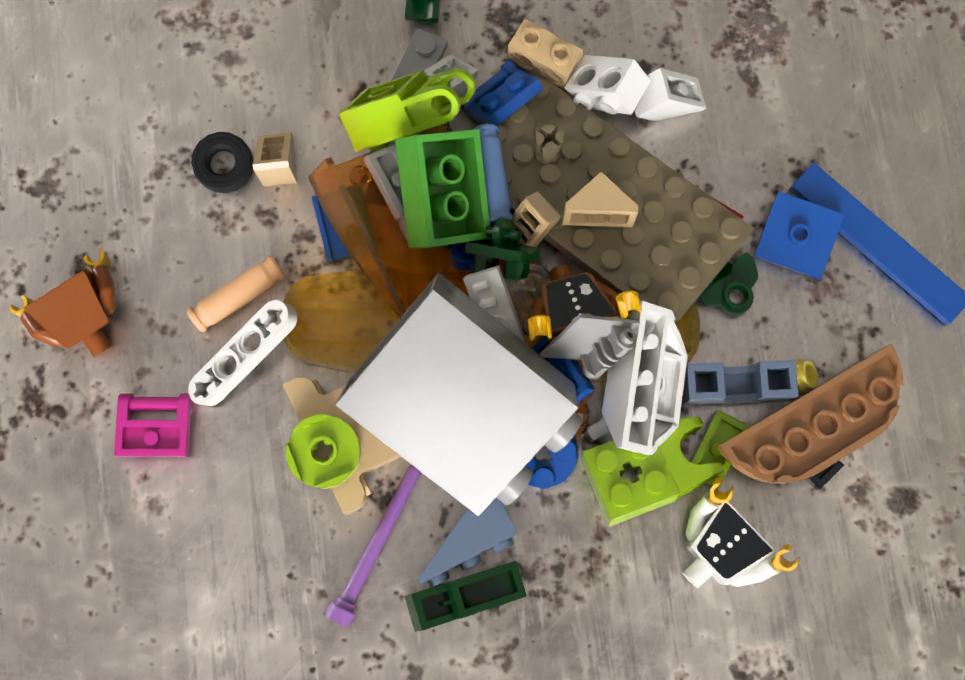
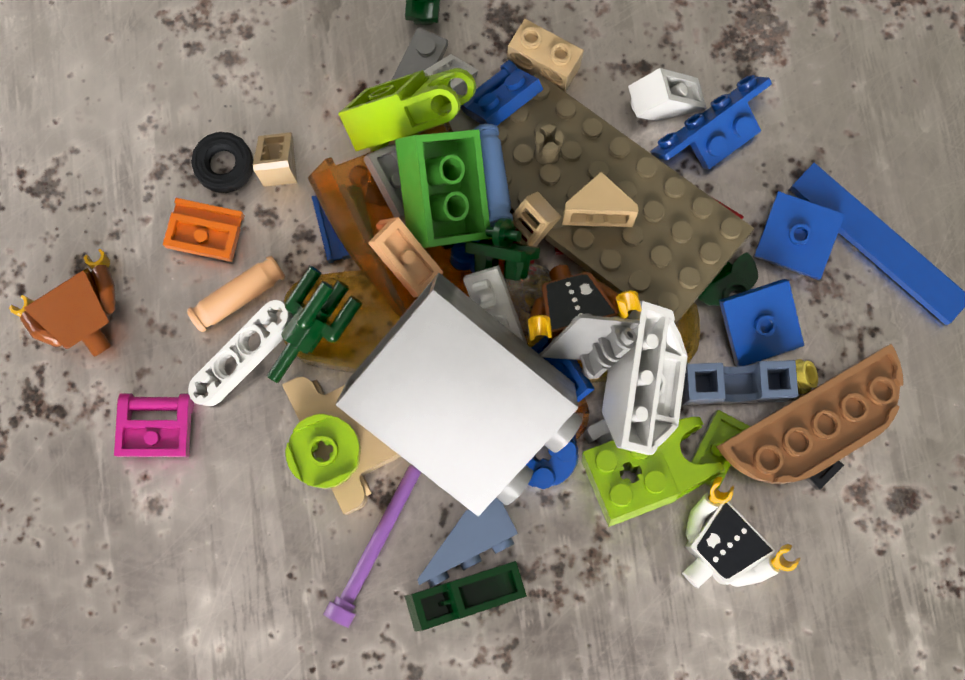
white brick [564,55,651,115] -> none
none -> orange plate [162,198,245,262]
none -> dark green plant [267,266,363,383]
none -> light nougat panel [368,217,443,297]
none -> blue bracket [650,75,772,169]
none -> blue plate [719,279,804,367]

